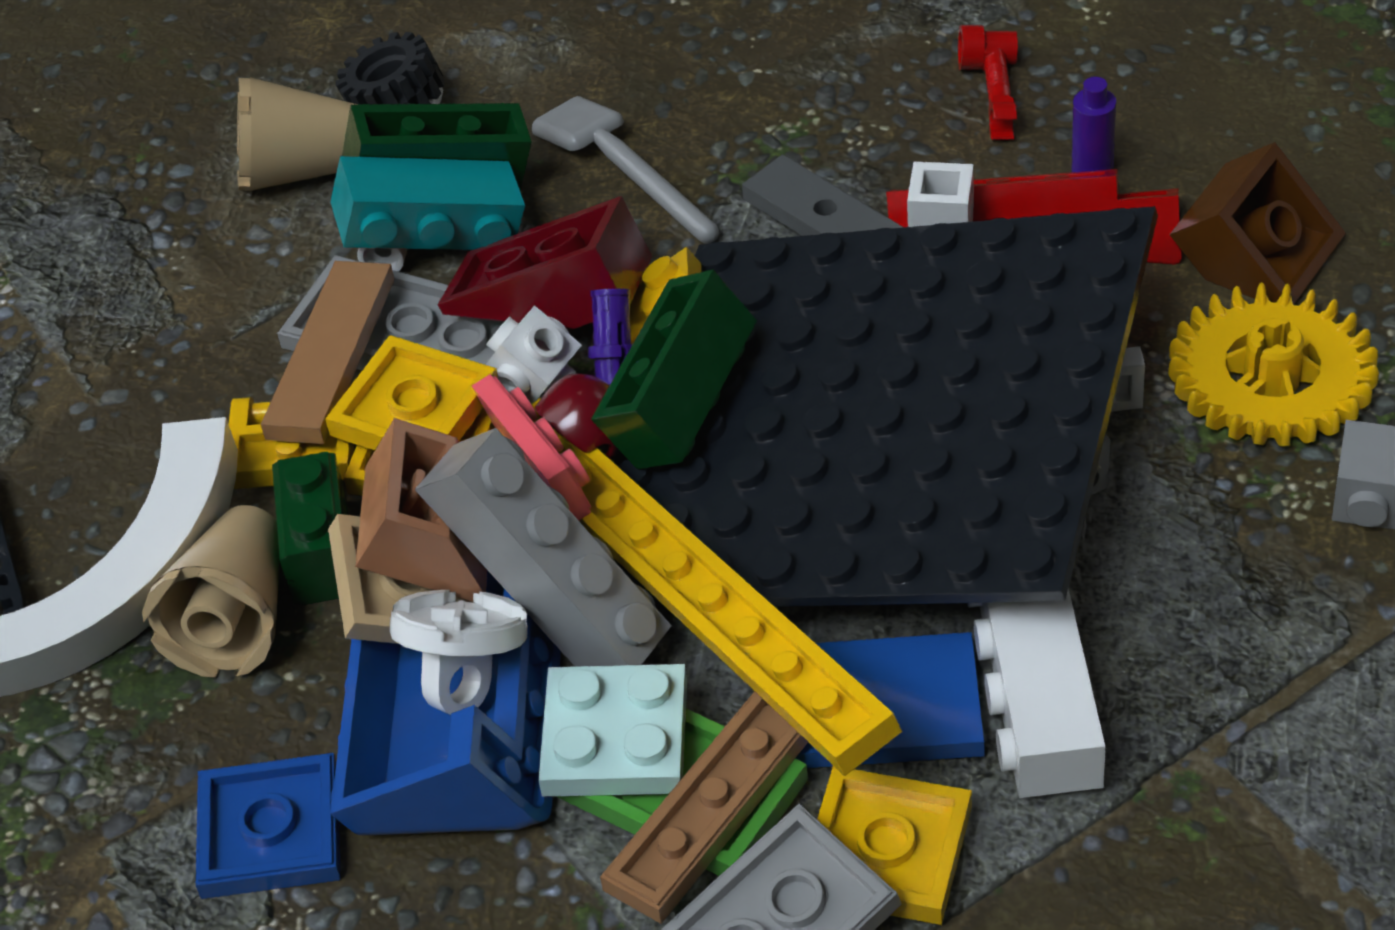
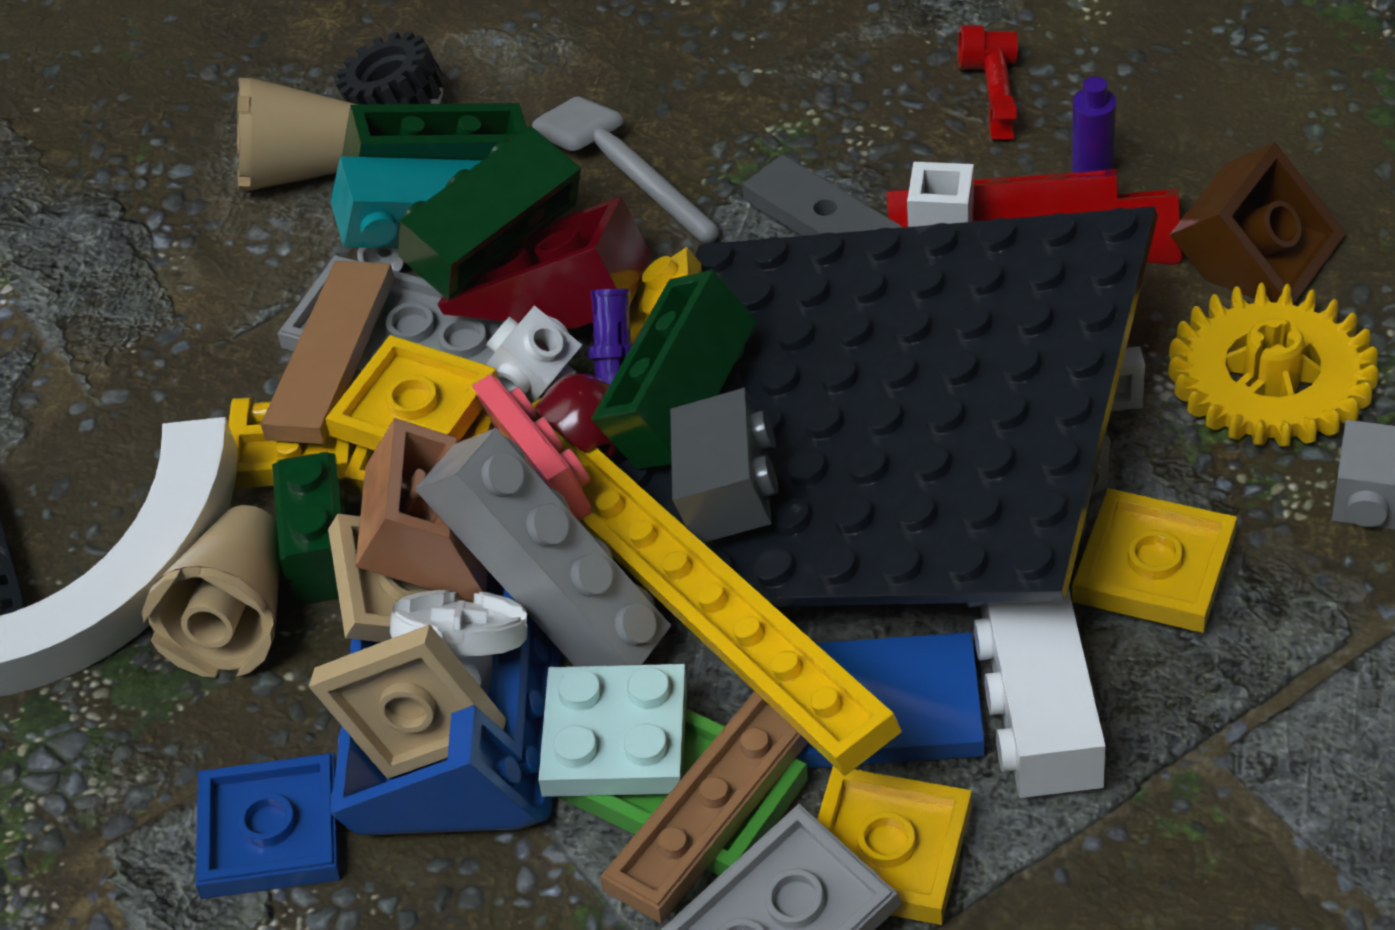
none -> tan plate [309,624,506,779]
none -> dark green brick [398,126,581,300]
none -> dark grey brick [670,388,778,543]
none -> yellow plate [1072,488,1237,633]

